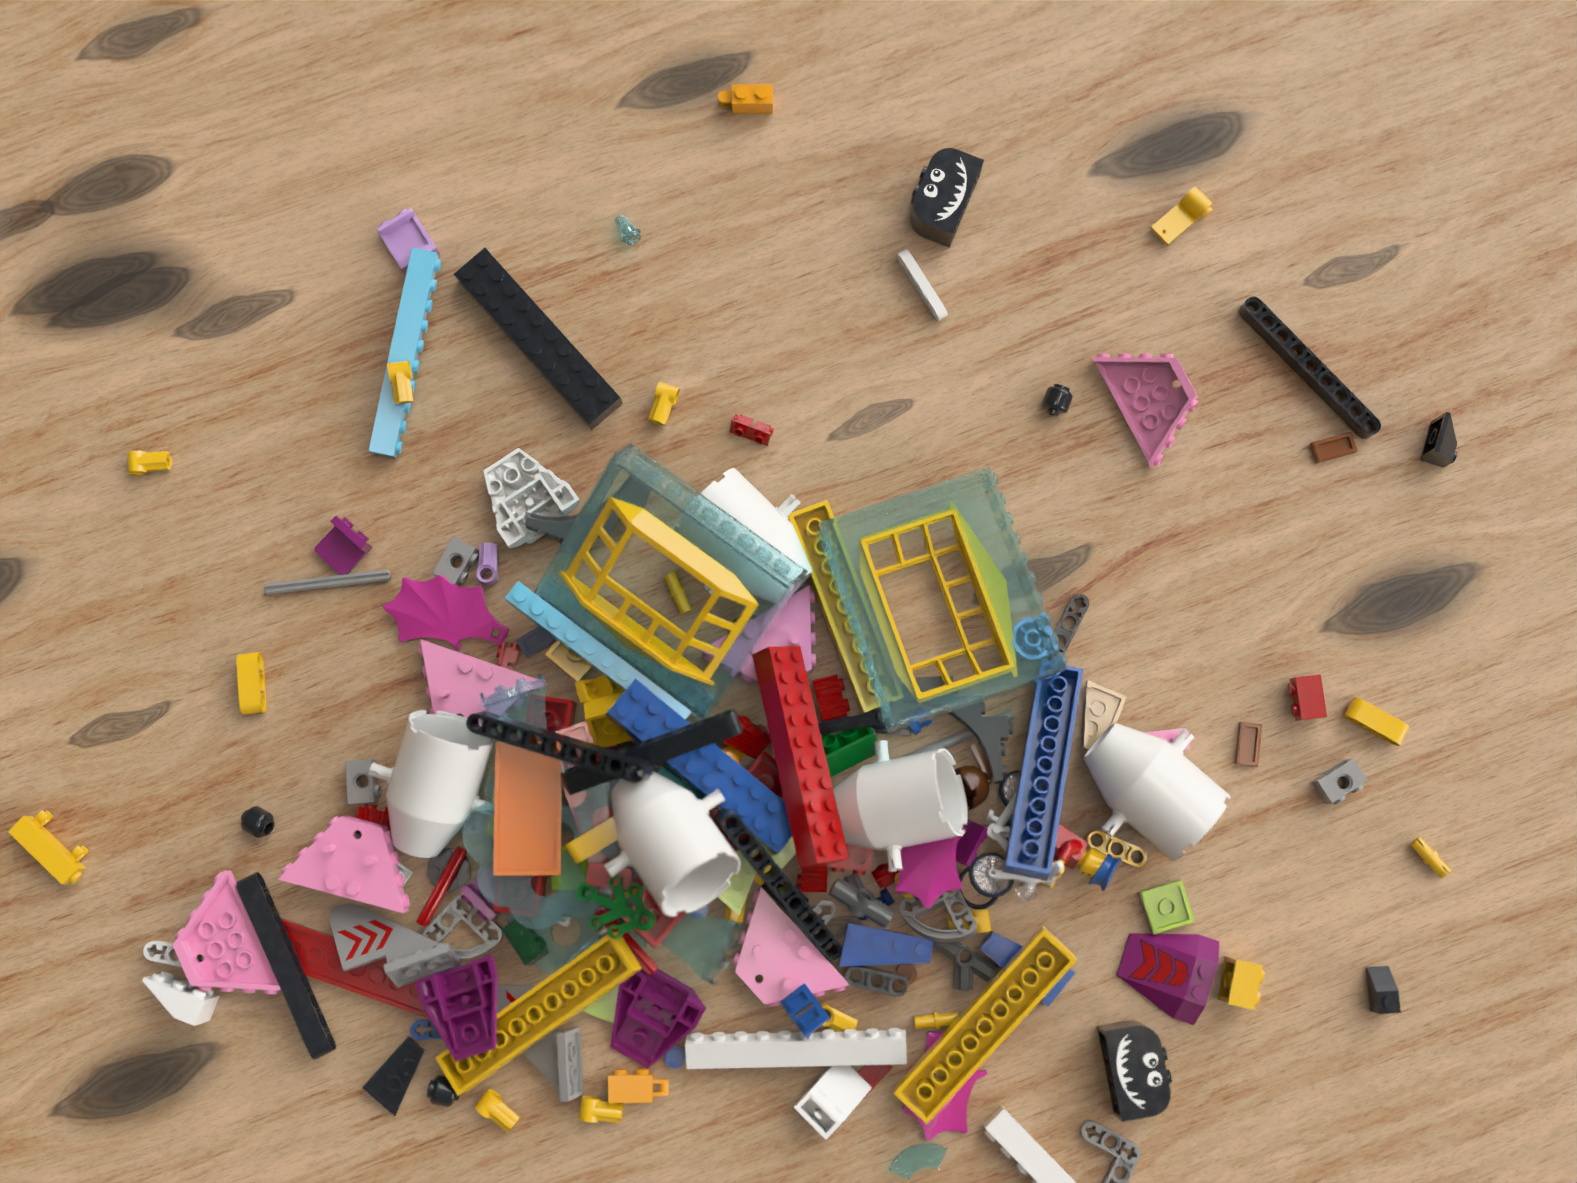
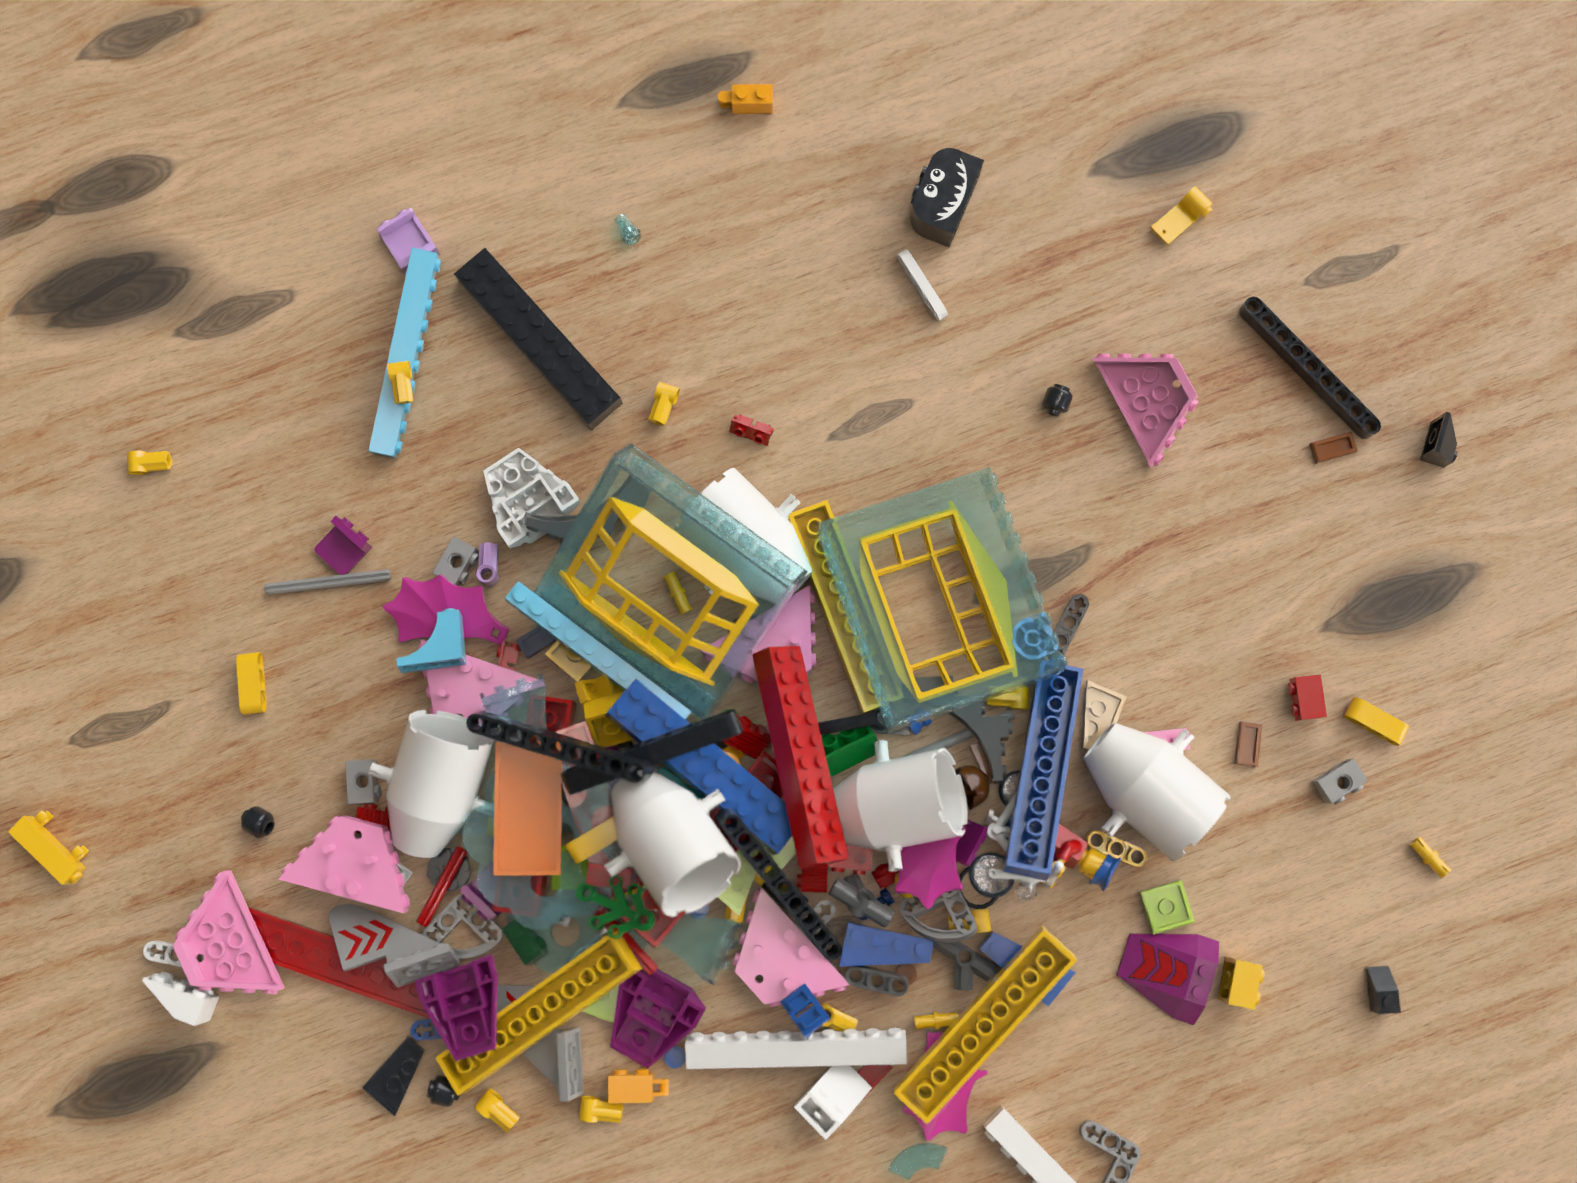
black beam [236,872,336,1060] -> none
red brick [812,674,851,722] -> none
black brick [1097,1020,1172,1122] -> none
none -> medium azure arch [397,608,466,673]
none -> yellow piece [986,686,1030,710]

